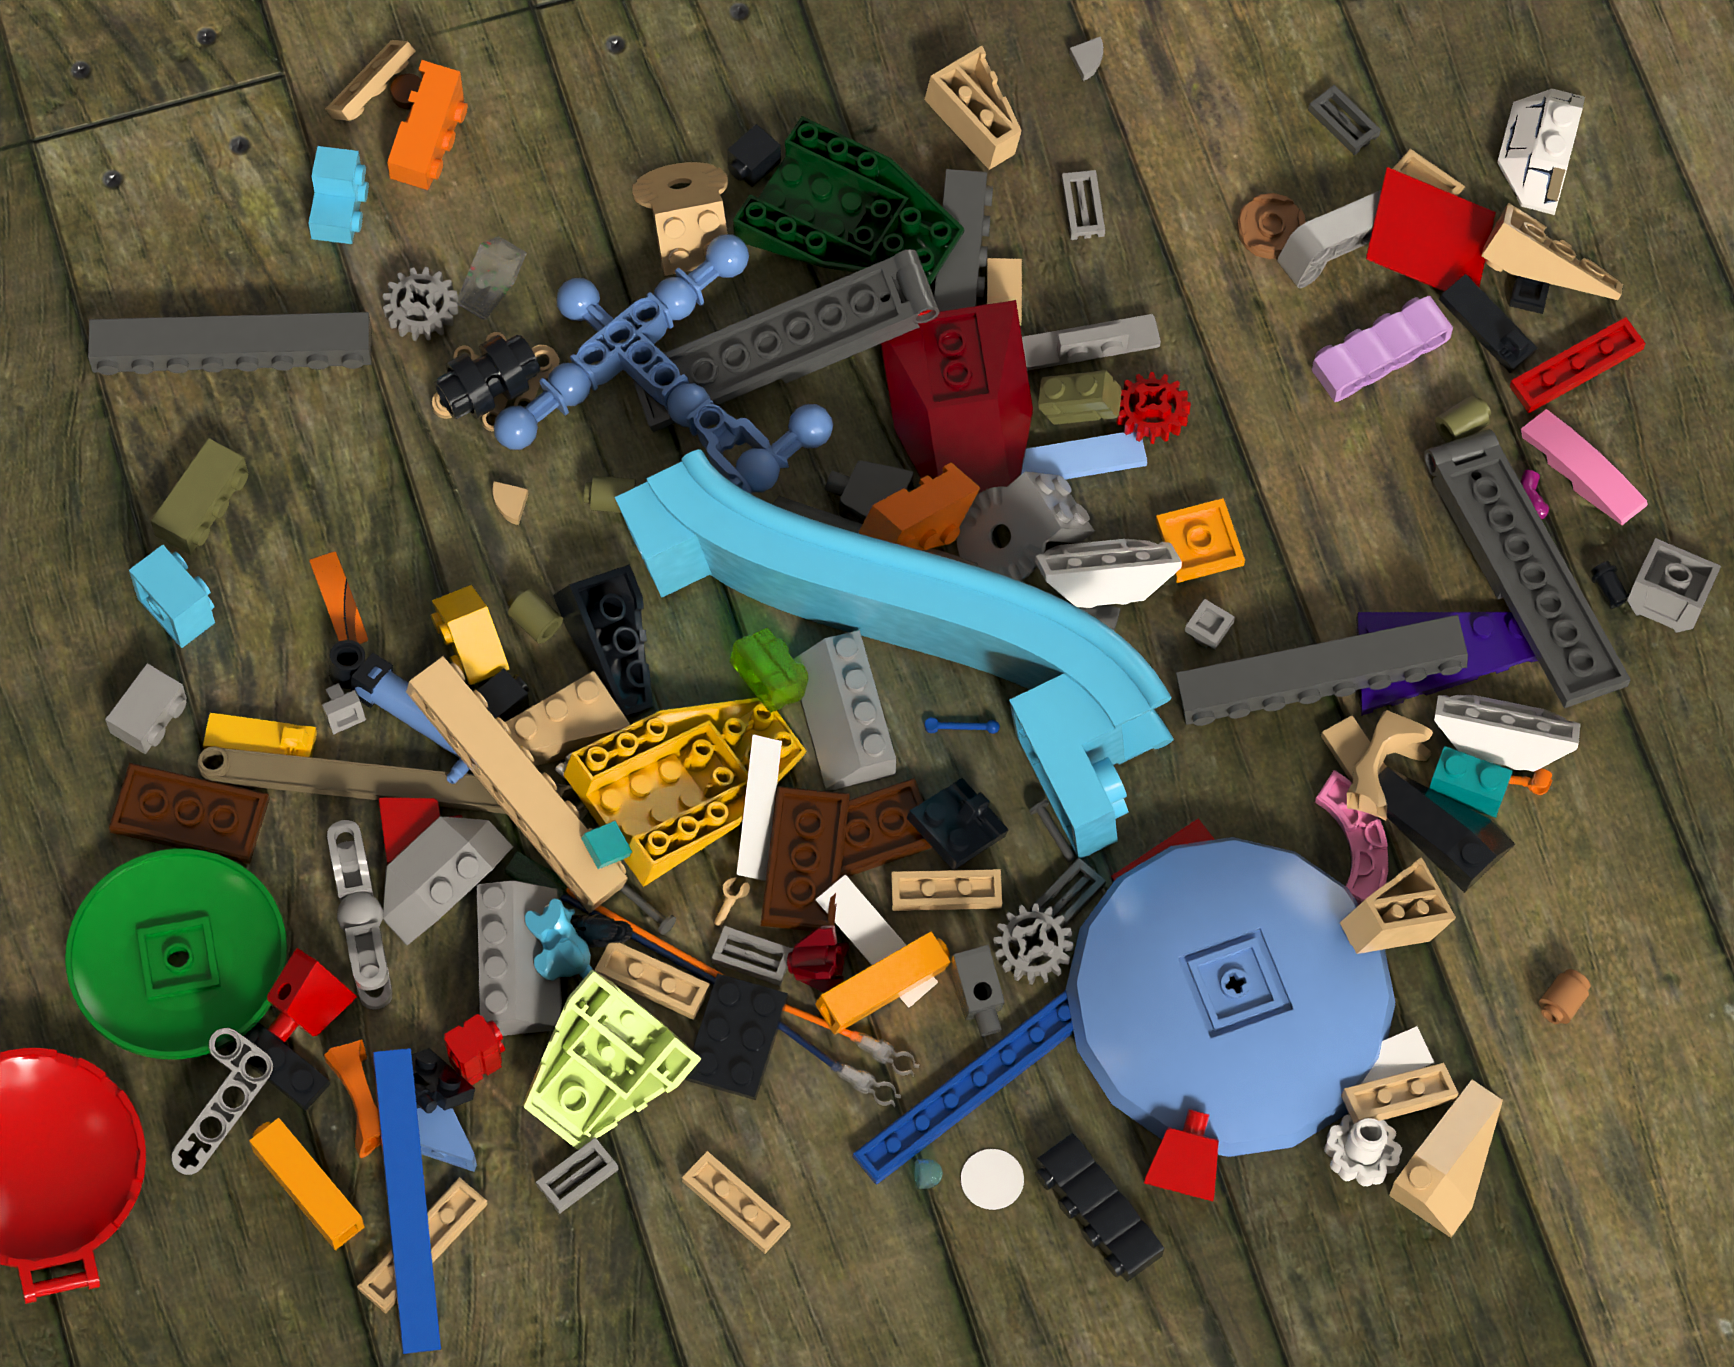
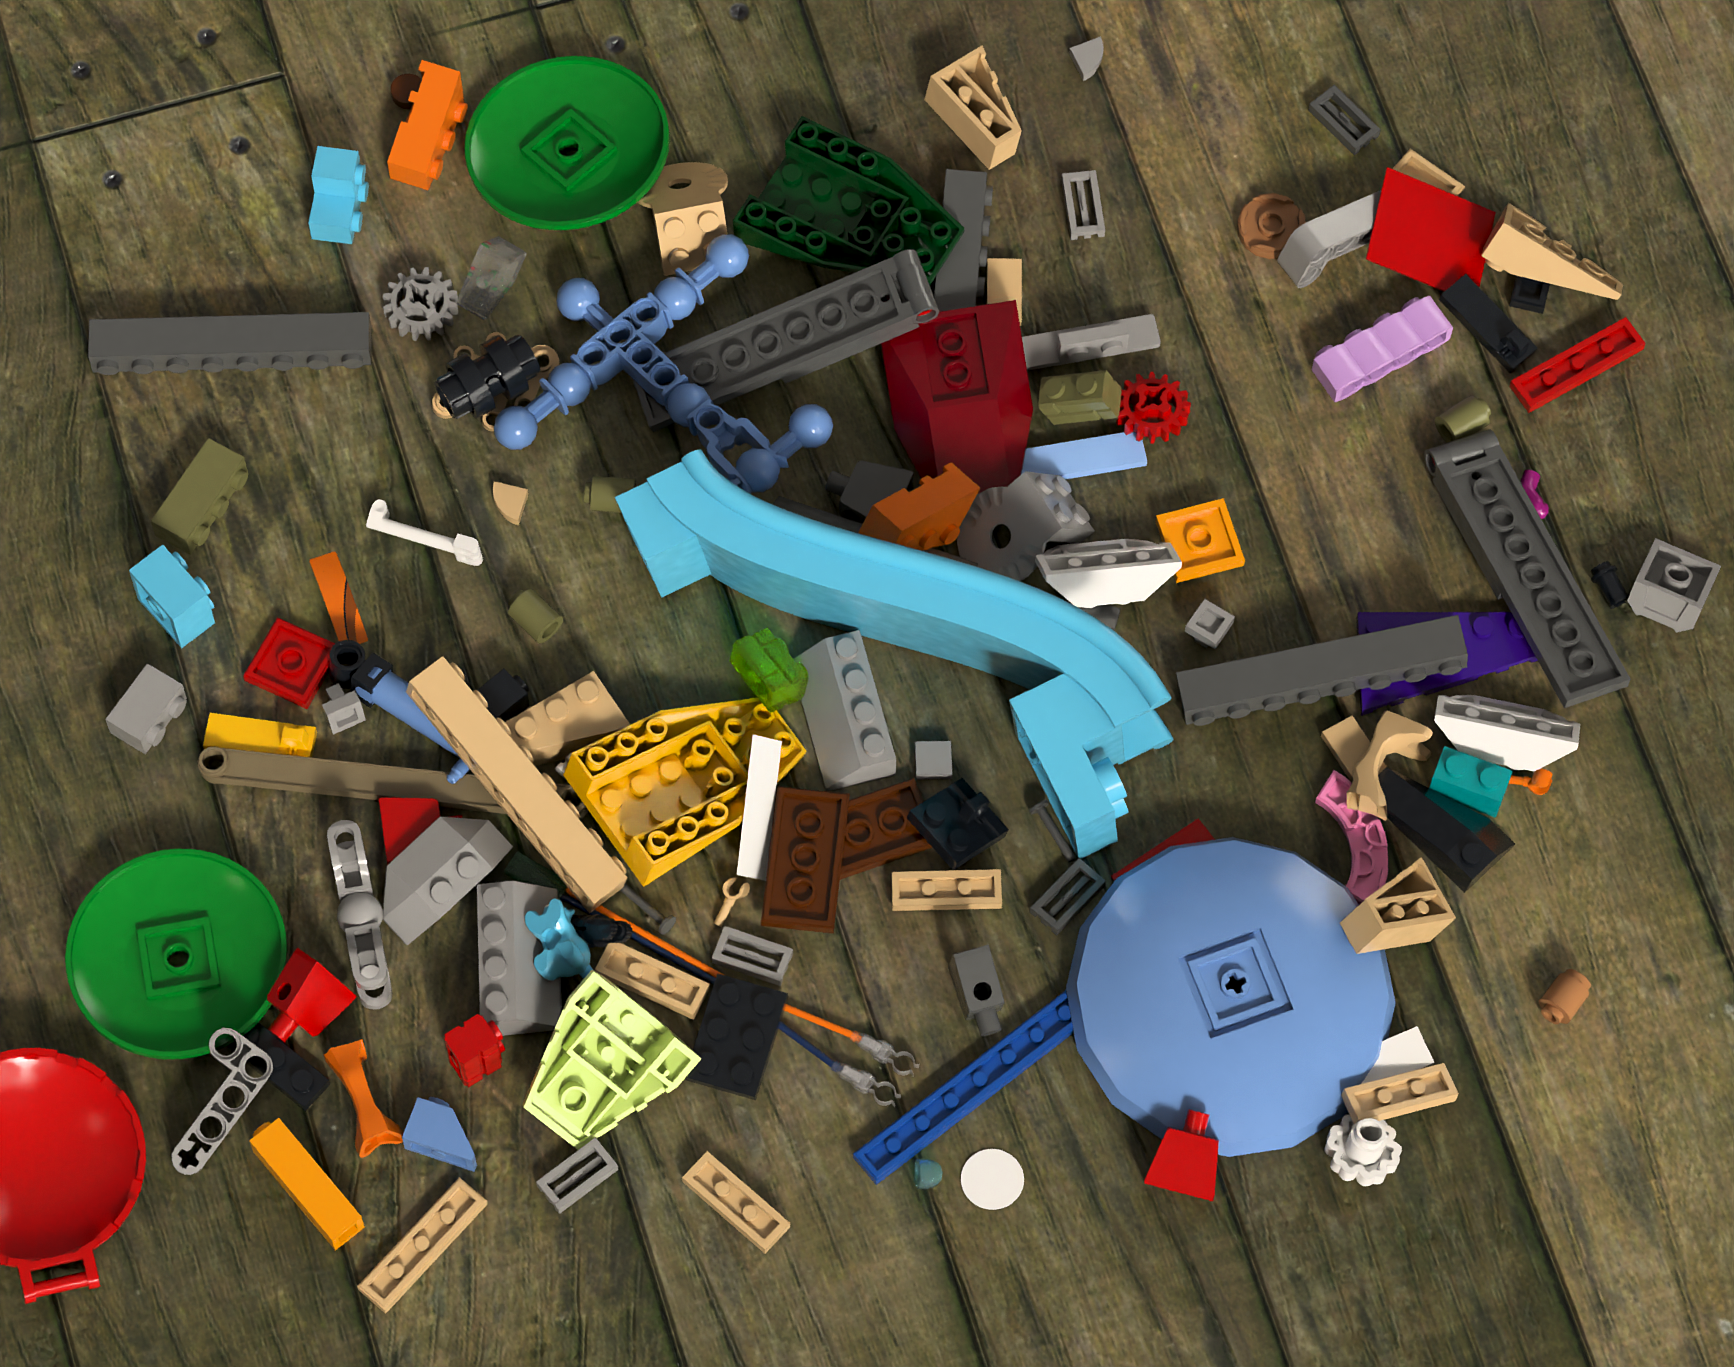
reddish brown tile [109,763,270,864] -> none
tan plate [325,40,416,121] -> none
blue tile [372,1048,441,1354] -> none
black plate [411,1048,475,1114] -> none
yellow brick [430,585,510,685] -> none
black wedge [553,564,653,717] -> none
teal tile [581,821,632,869] -> none
black brick [727,124,781,187] -> none
dark red brick [787,925,849,993] -> none
light orange brick [815,931,951,1035] -> none
white sticker [816,875,938,1007] -> none
blue hinge [925,717,1000,734] -> none
light grey gear [994,903,1074,985] -> none
black brick [1035,1133,1164,1282] -> none
tan wedge [1389,1080,1503,1238] -> none
white wedge [1497,89,1585,215] -> none
bright pink slope [1521,409,1648,525] -> none
none -> red tile [243,617,335,709]
none -> white hinge [366,500,483,566]
none -> green dish [465,56,670,230]
none -> light grey tile [915,741,952,780]

